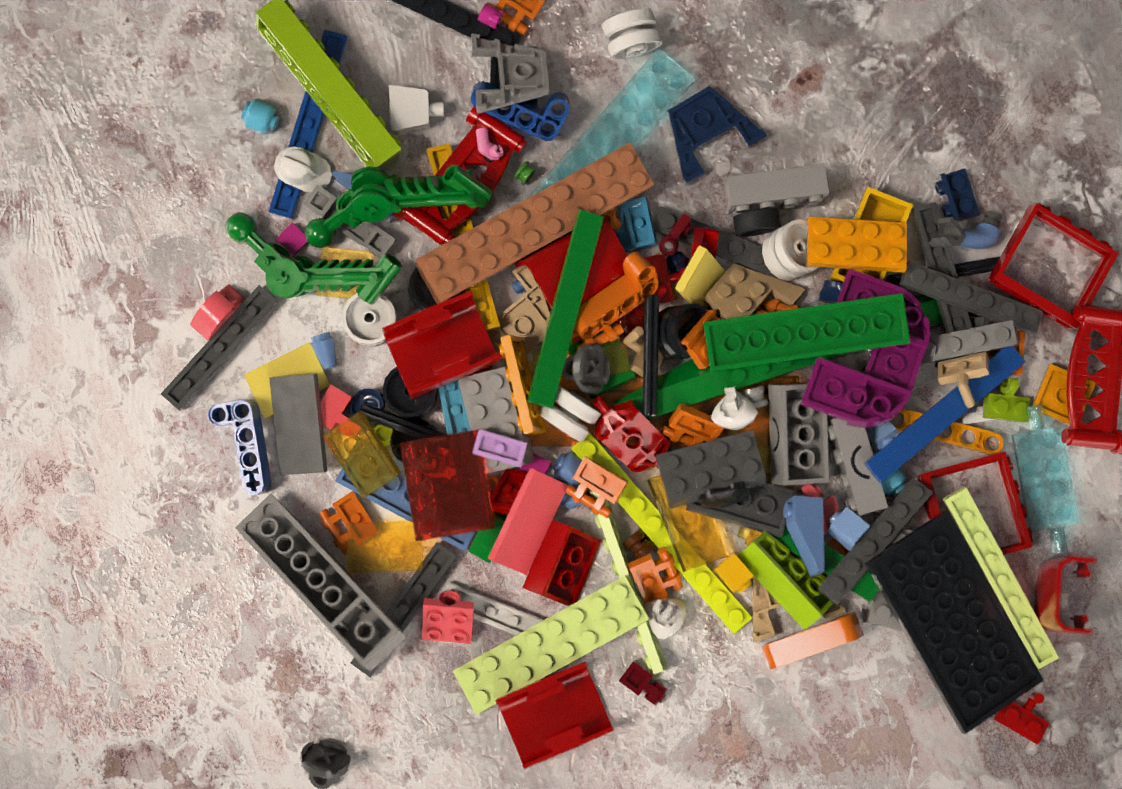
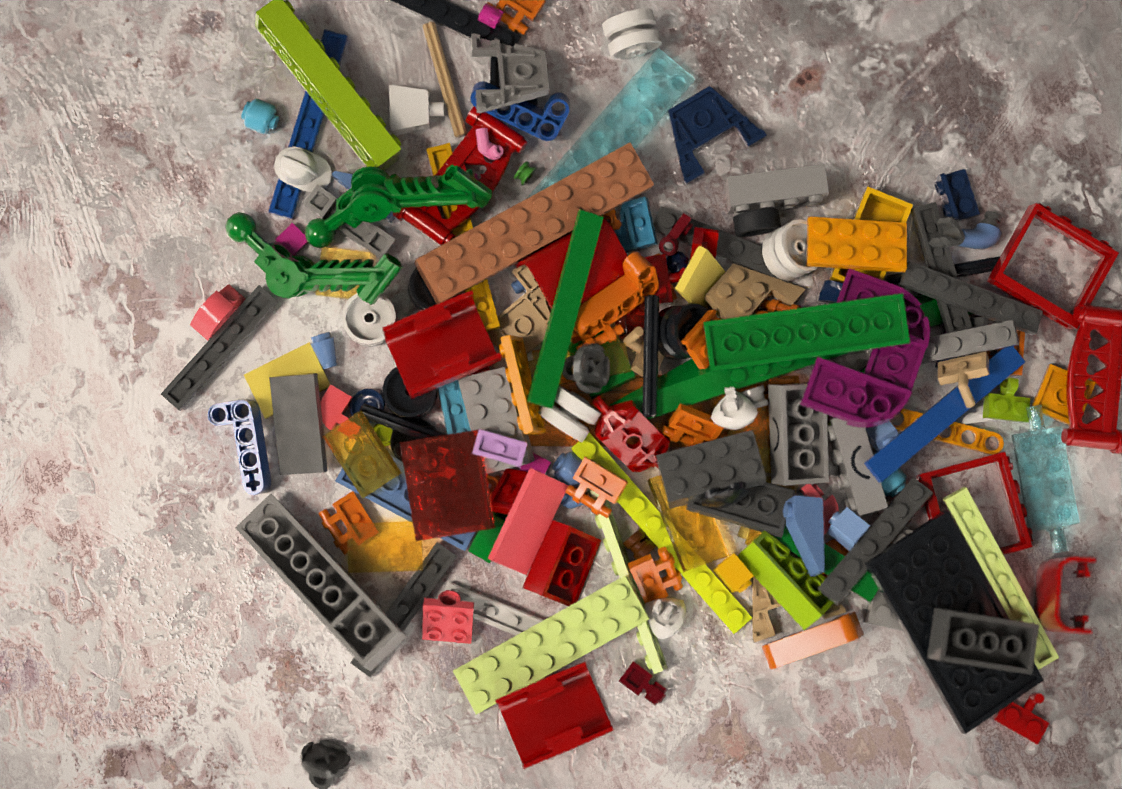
none -> tan axle [423,22,467,138]
none -> dark grey brick [927,608,1039,675]

